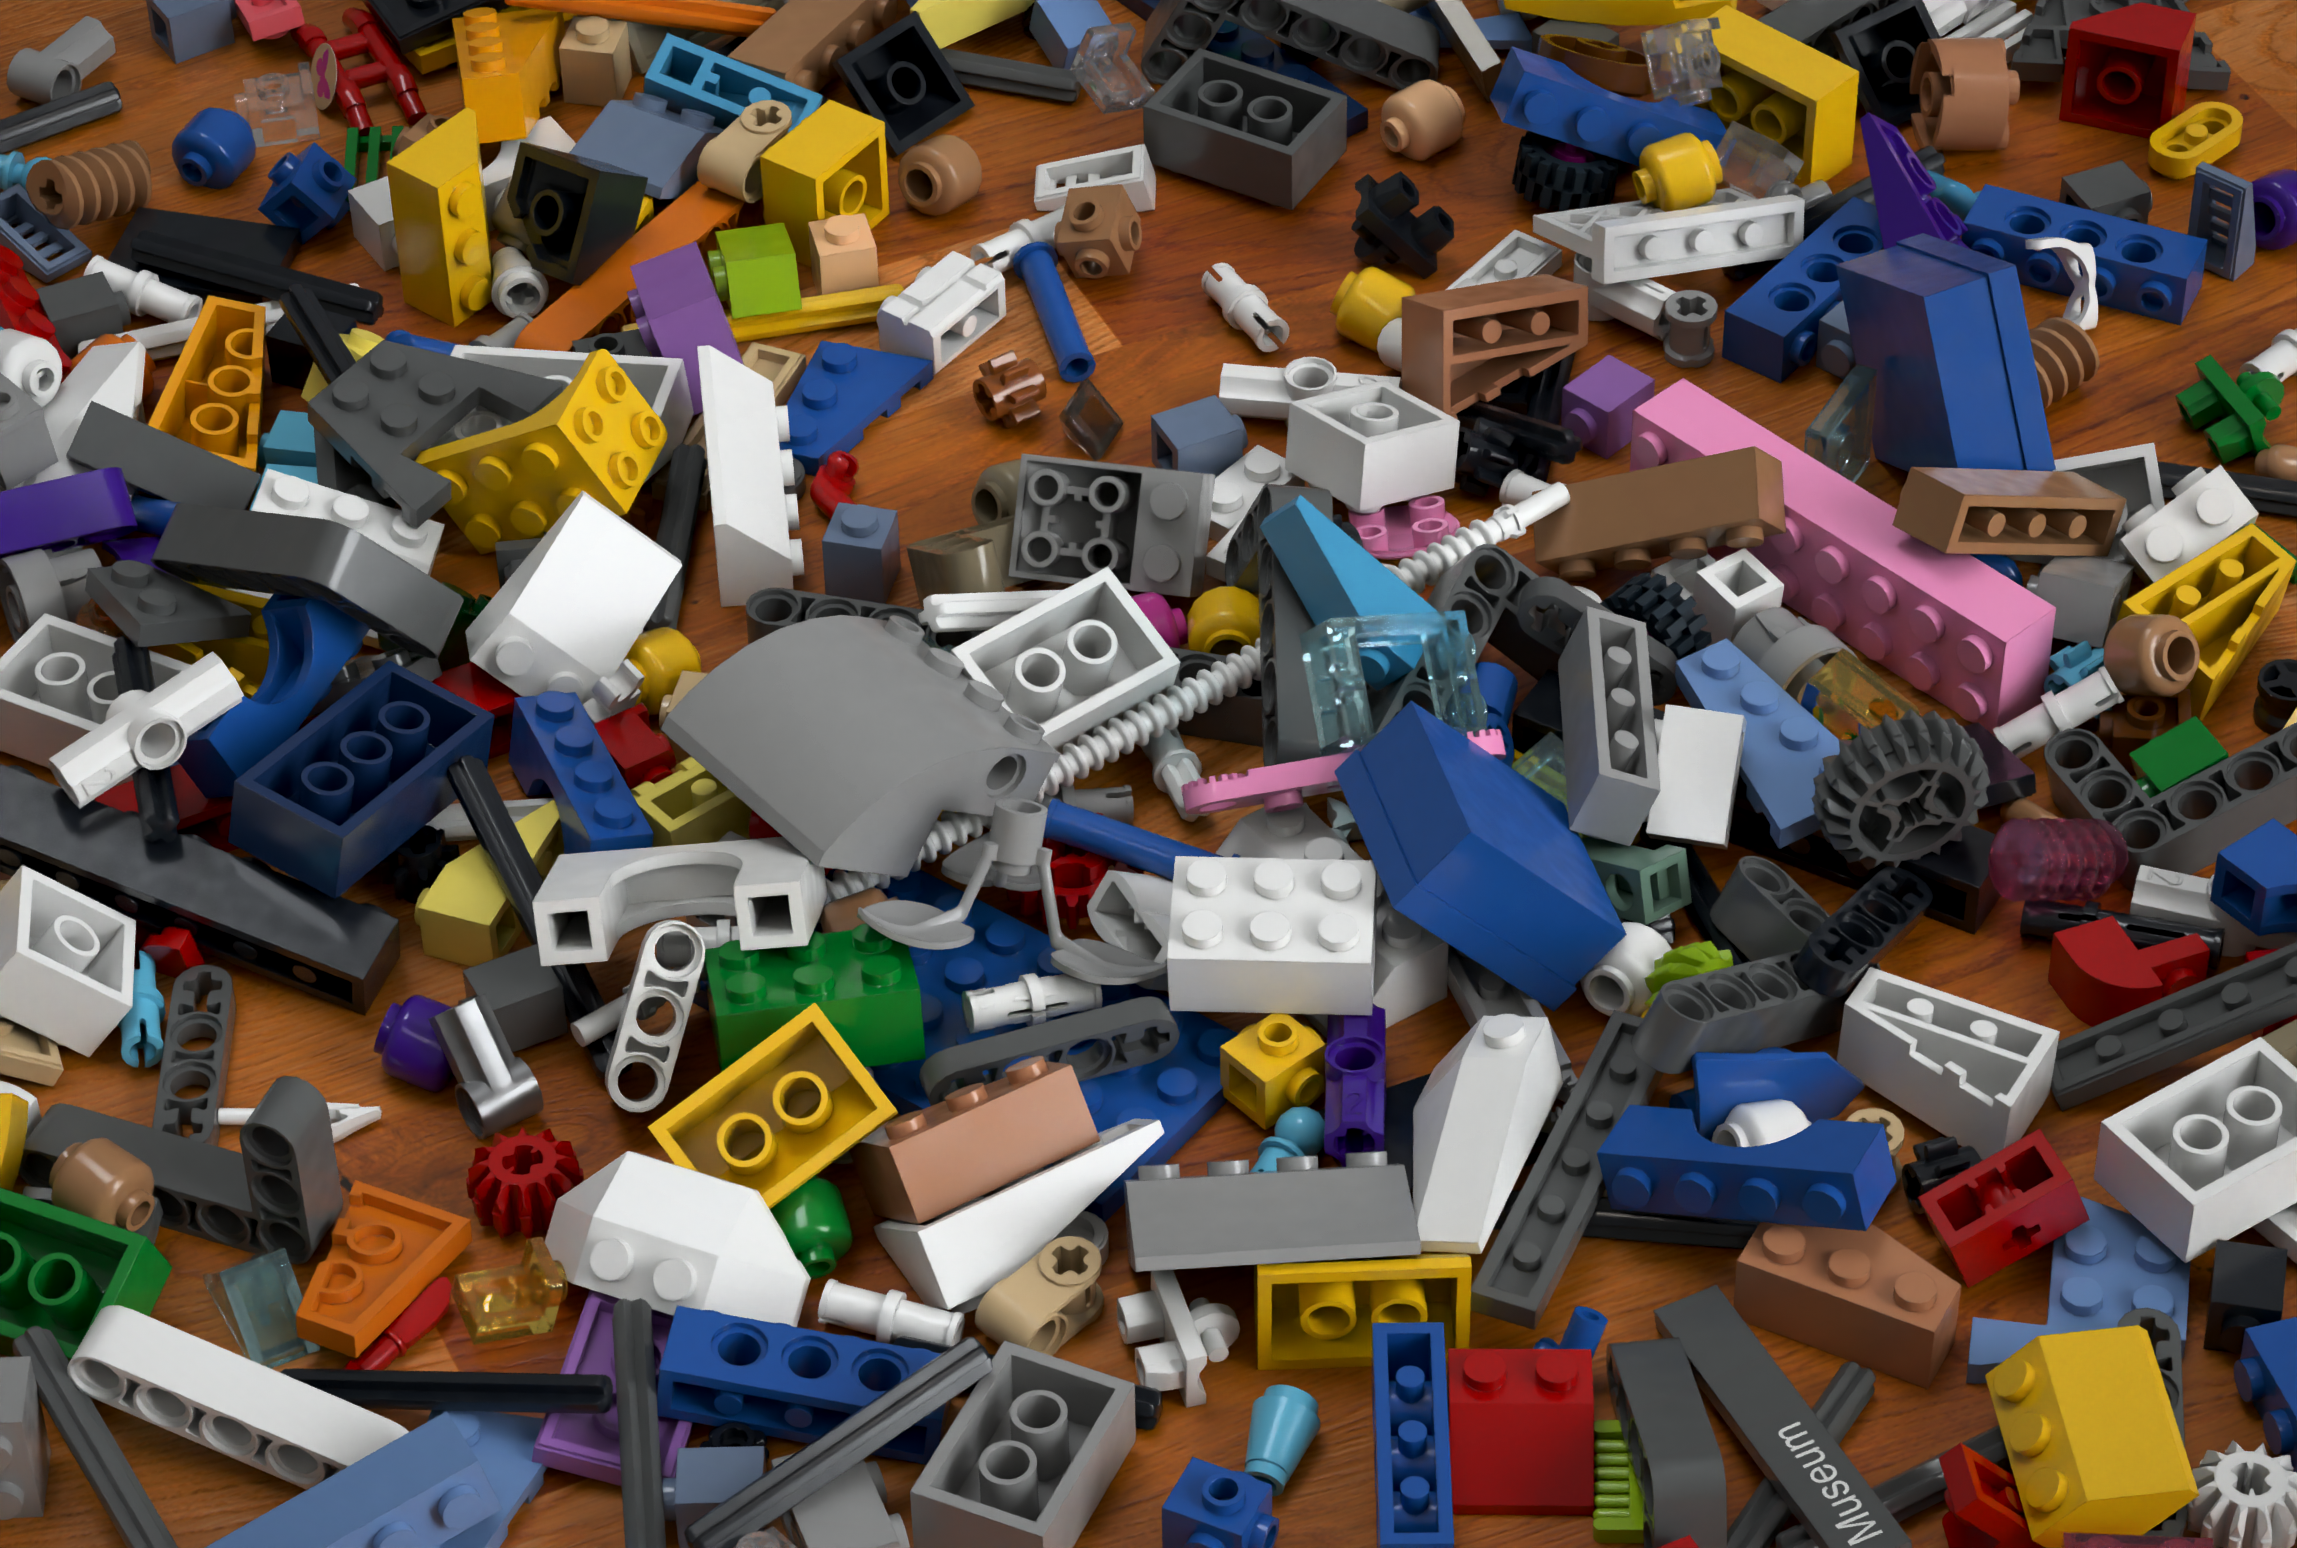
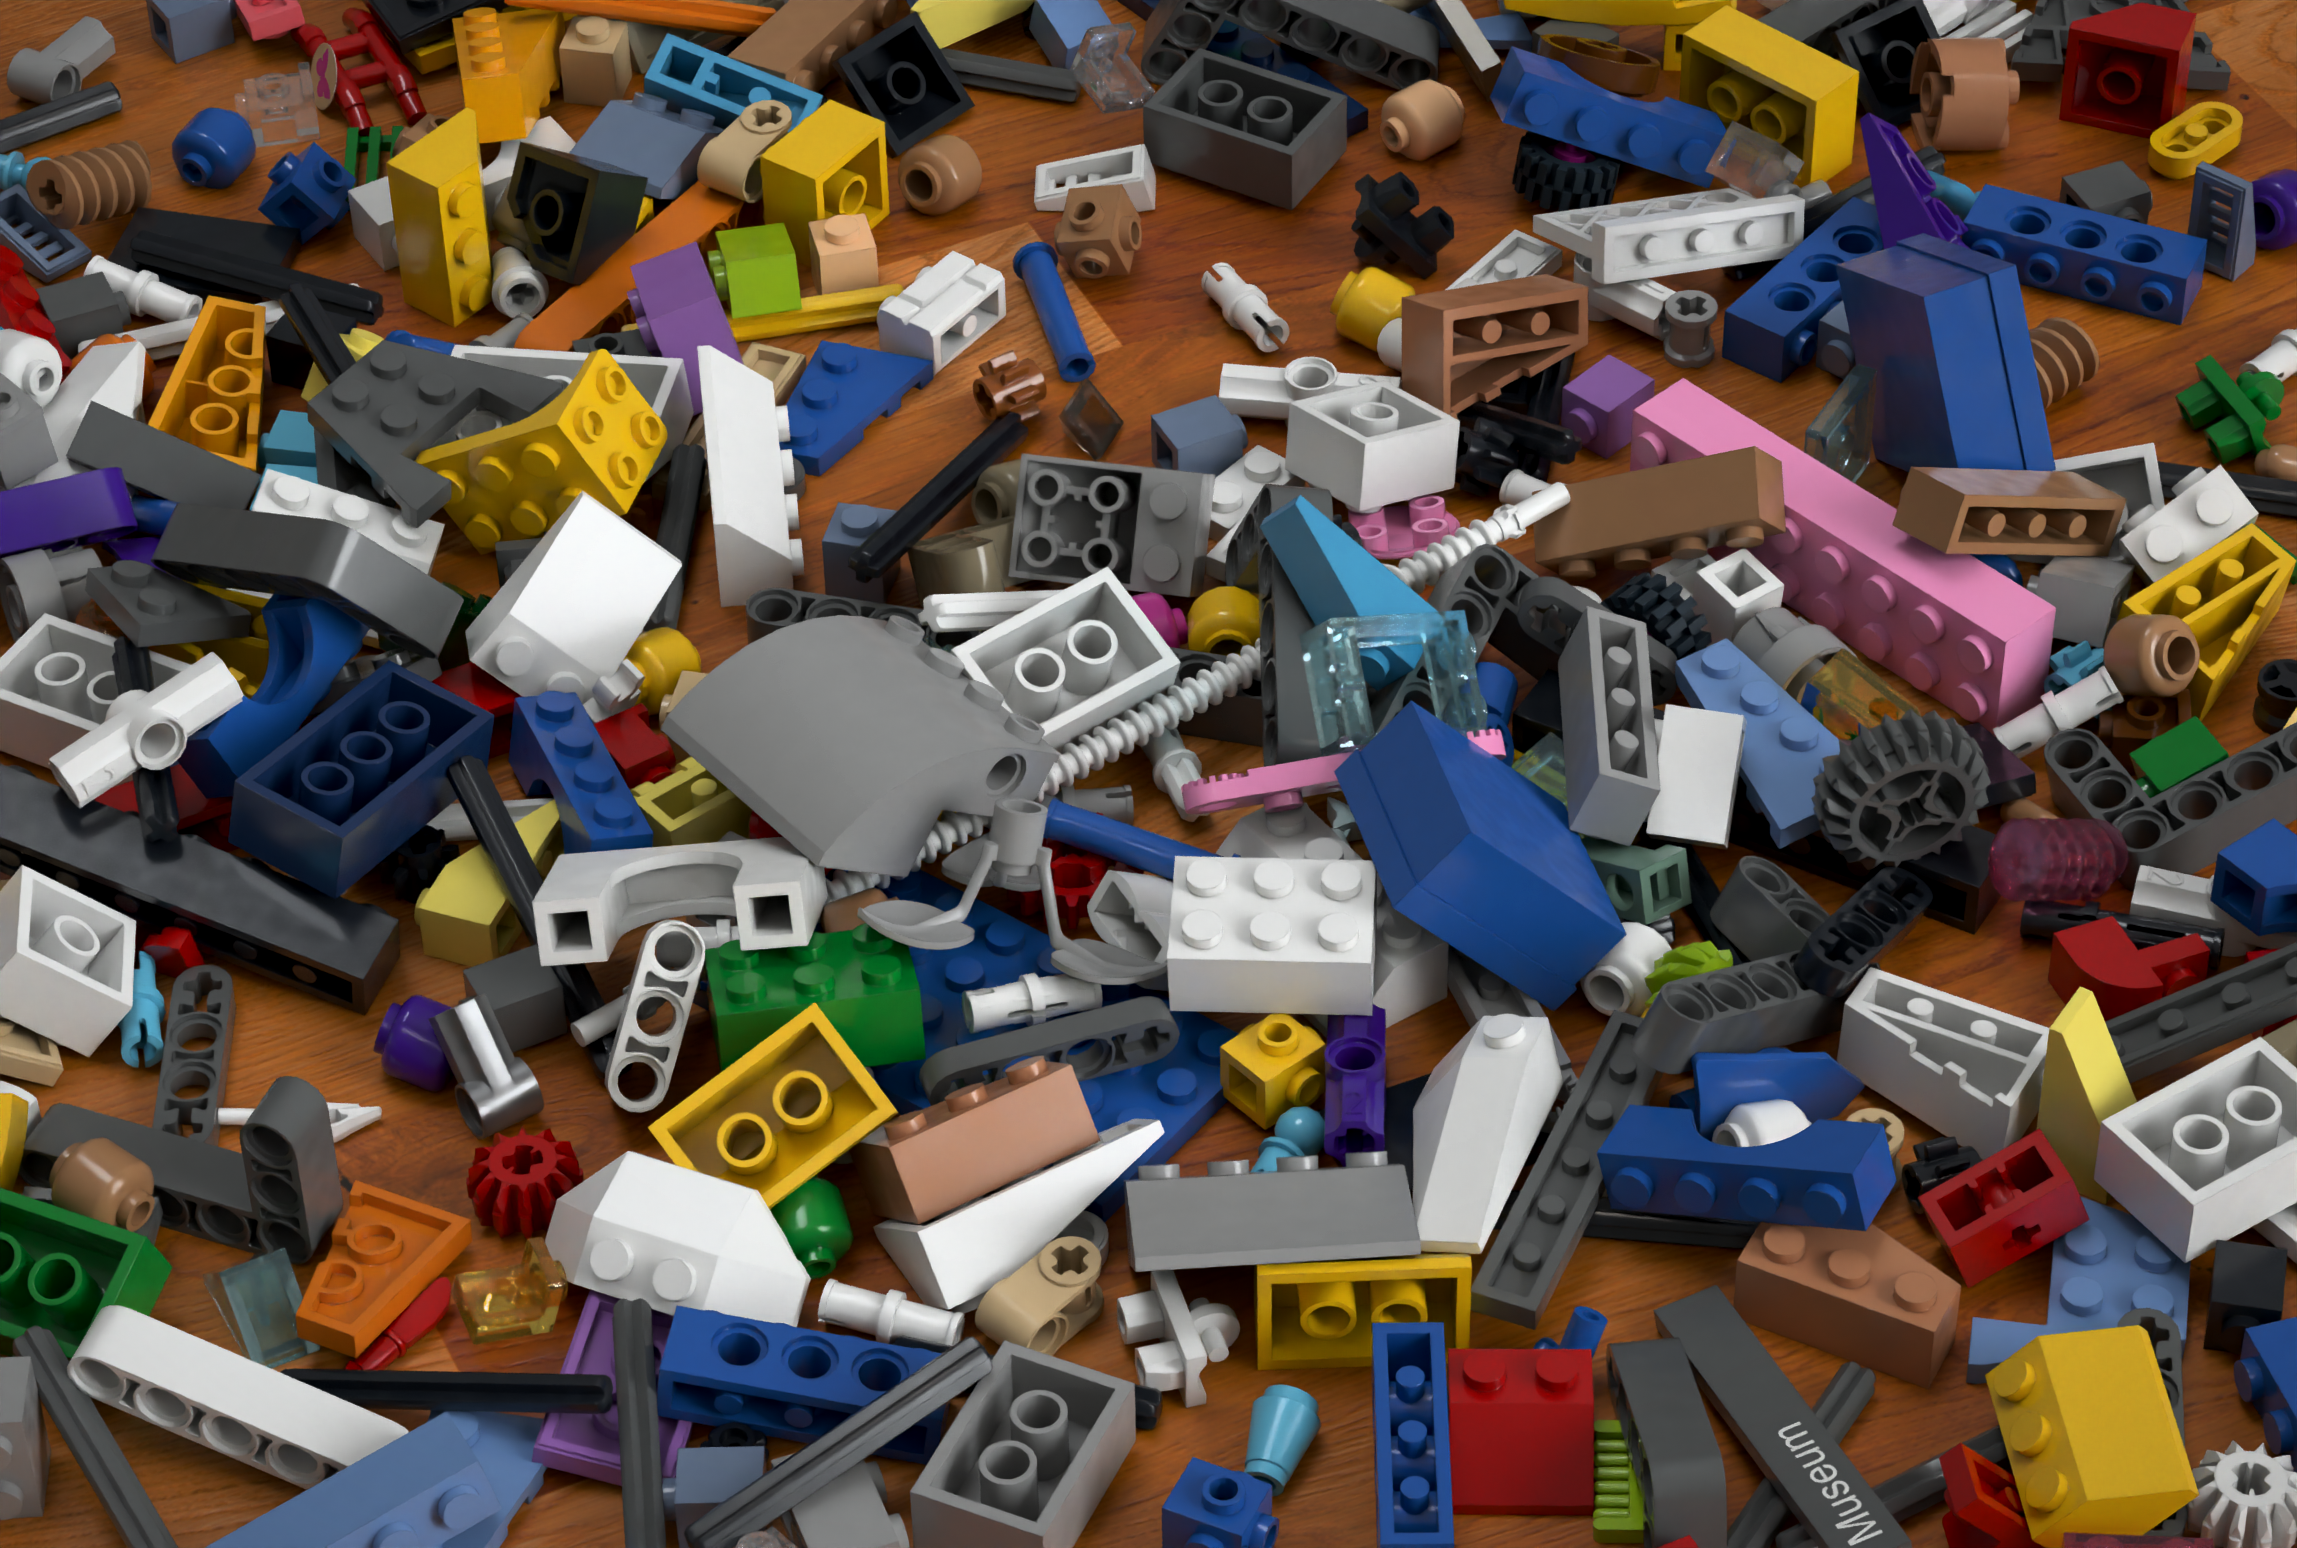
red arm [810,451,859,520] -> none
white pin [970,205,1065,273] -> none
yellow head [1632,132,1723,212] -> none
clear brick [1640,17,1723,107] -> none
white cap [2025,237,2098,331] -> none
none -> black axle [848,412,1028,583]
none -> light yellow slope [2037,986,2137,1204]

